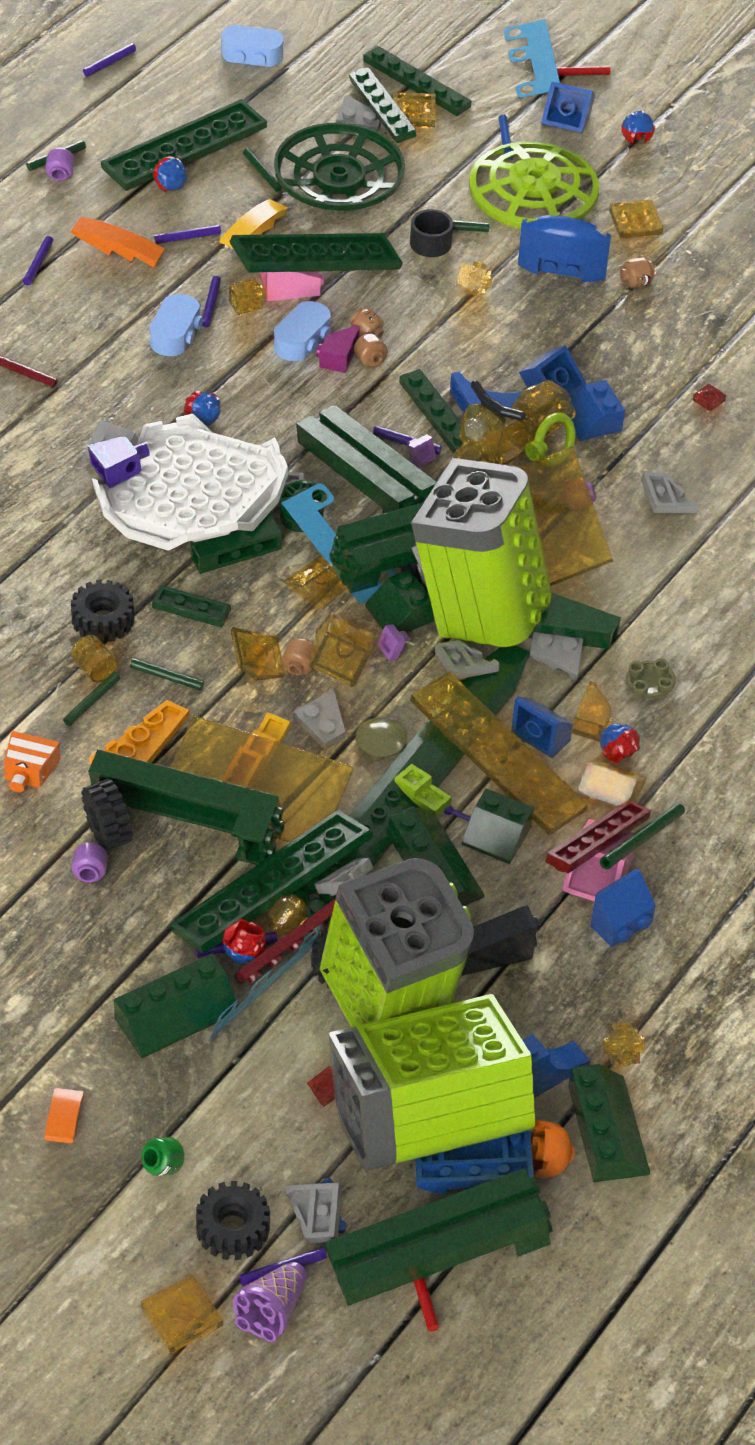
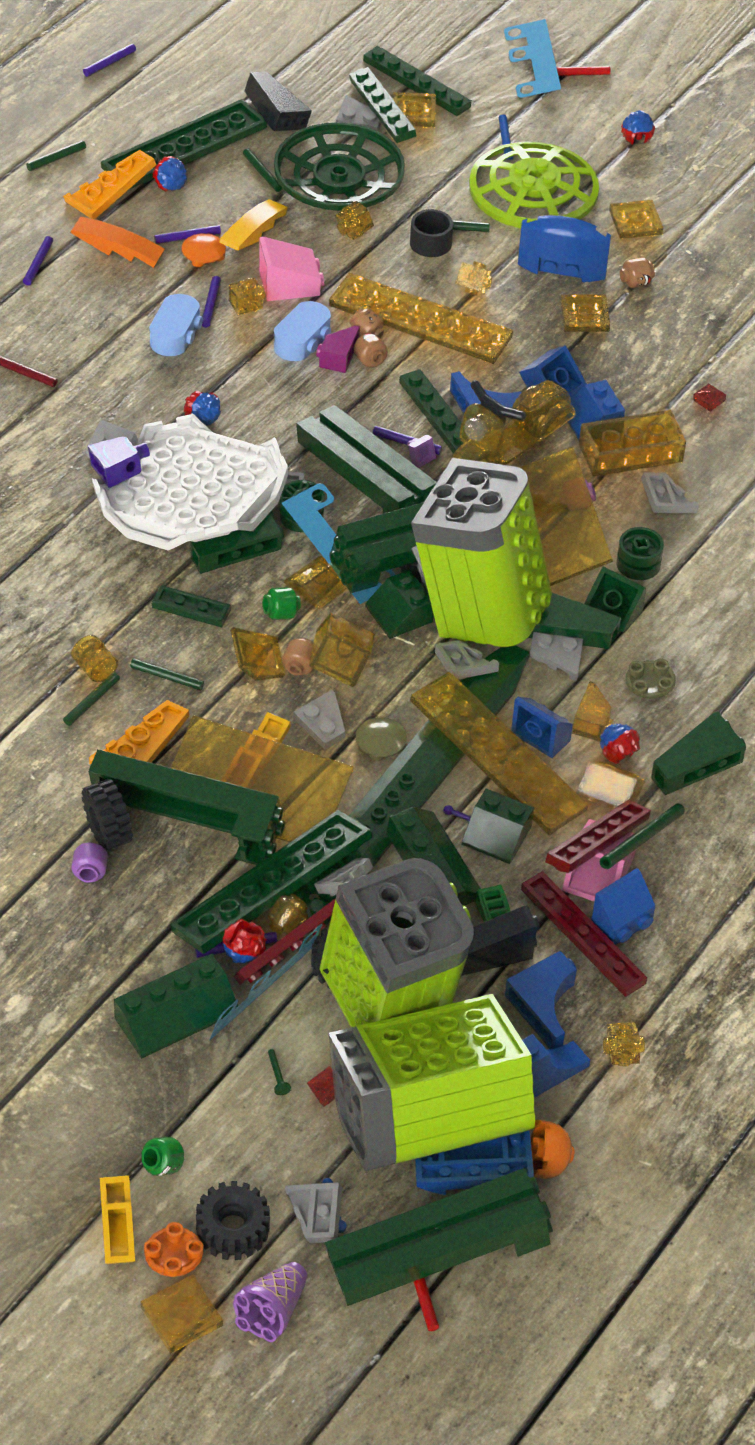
orange torso [4,731,60,793] -> none
orange slope [44,1088,84,1143] -> none
medium lavender head [45,148,75,181] -> none
black tyre [71,580,135,643] -> none
light blue brick [221,25,283,67] -> none
dark green plate [229,233,403,273] -> none
dark purple bar [239,1247,327,1287] -> none
medium lavender tile [377,625,411,661] -> none
lime slope [395,764,452,817] -> none
lime piece [525,413,576,469] -> none
blue slope [541,82,595,133] -> none
dark green slope [568,1064,650,1183] -> none
none -> light orange wing [63,150,156,220]
none -> yellow slope [100,1175,135,1264]
none -> orange dish [144,1222,204,1277]
none -> orange dish [181,233,226,267]
none -> black slope [244,72,312,131]
none -> green head [262,587,301,620]
none -> dark green pin [268,1049,291,1096]
none -> clear yellow plate [329,273,513,364]
none -> clear yellow brick [335,201,374,240]
none -> green slope [475,885,511,922]
none -> blue arch [505,951,577,1049]
none -> dark red plate [521,871,647,997]
none -> clear yellow plate [560,294,610,332]
none -> clear yellow brick [579,410,686,477]
none -> dark green slope [584,566,646,633]
none -> dark green wheel [616,527,664,580]
none -> dark green slope [651,711,746,795]

